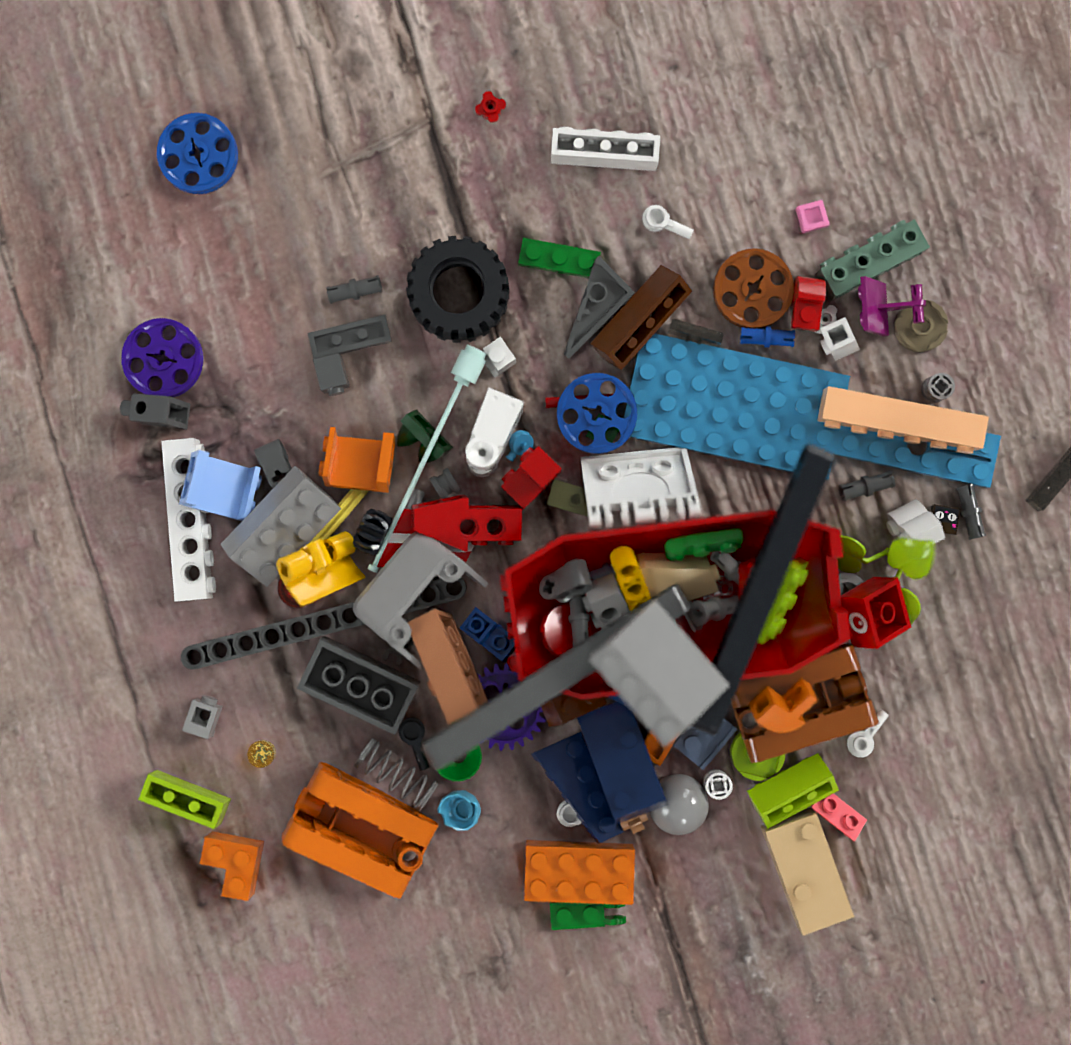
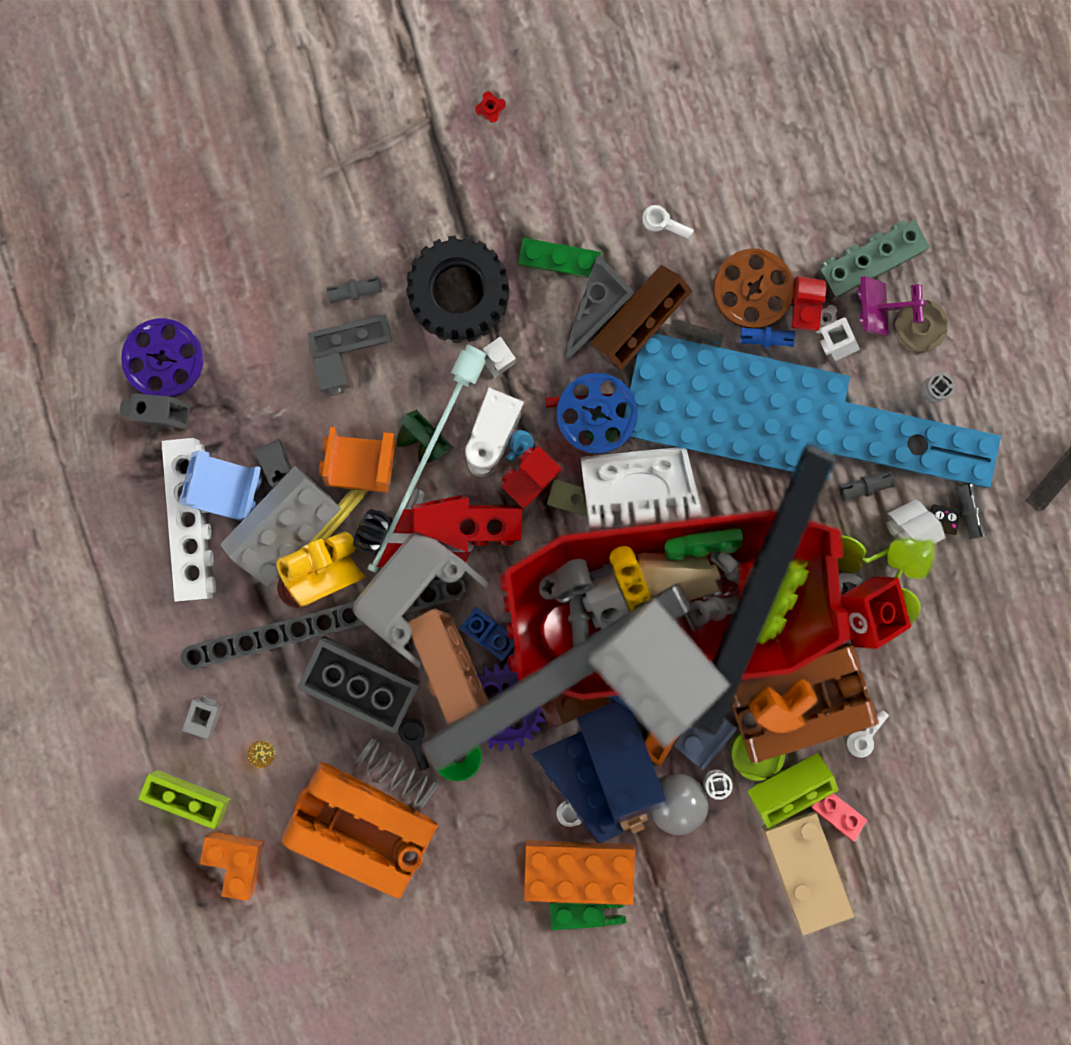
blue wedge [157,113,238,194] -> none
dark grey wheel [429,468,461,499] -> none
medium azure hair [437,790,481,831] -> none
white brick [551,127,660,171] -> none
bright pink tile [796,200,830,234] -> none
light nougat brick [817,386,989,454] -> none

